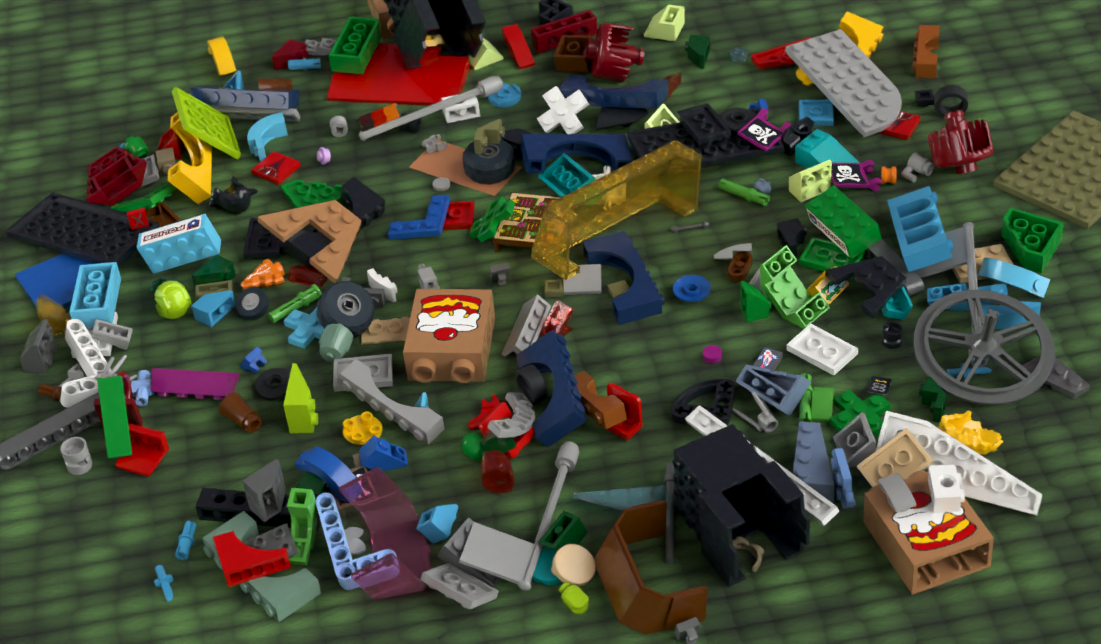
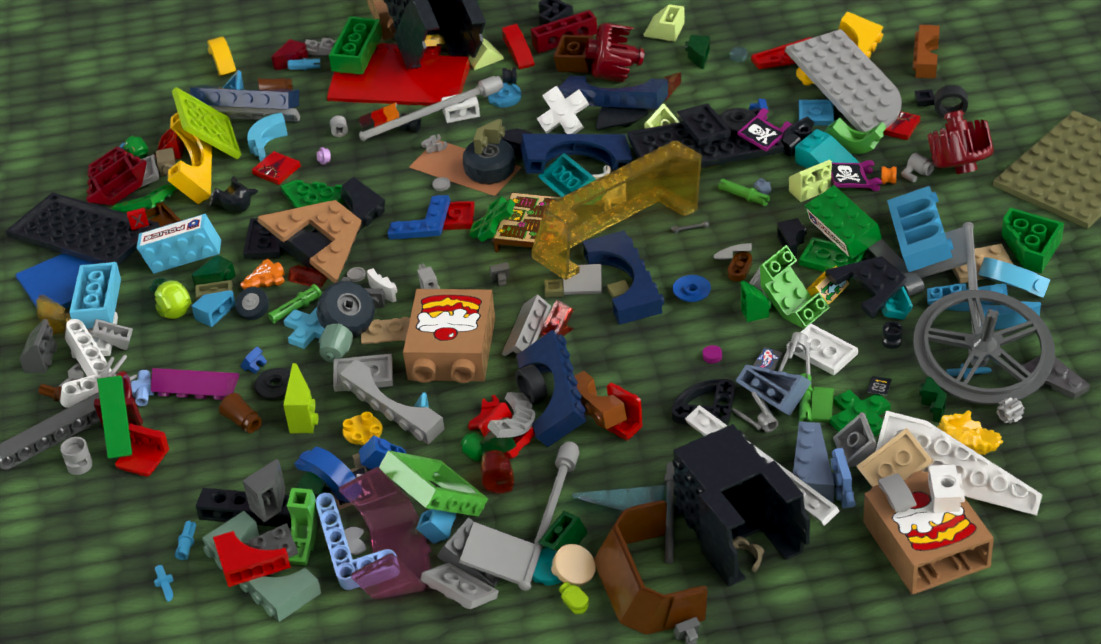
none -> light grey piece [347,267,366,282]
none -> bright green window [378,450,488,516]
none -> black wheel [502,67,517,84]
none -> light grey plant [778,332,811,378]
none -> bright green arch [824,118,886,154]
none -> light grey gear [997,397,1024,424]

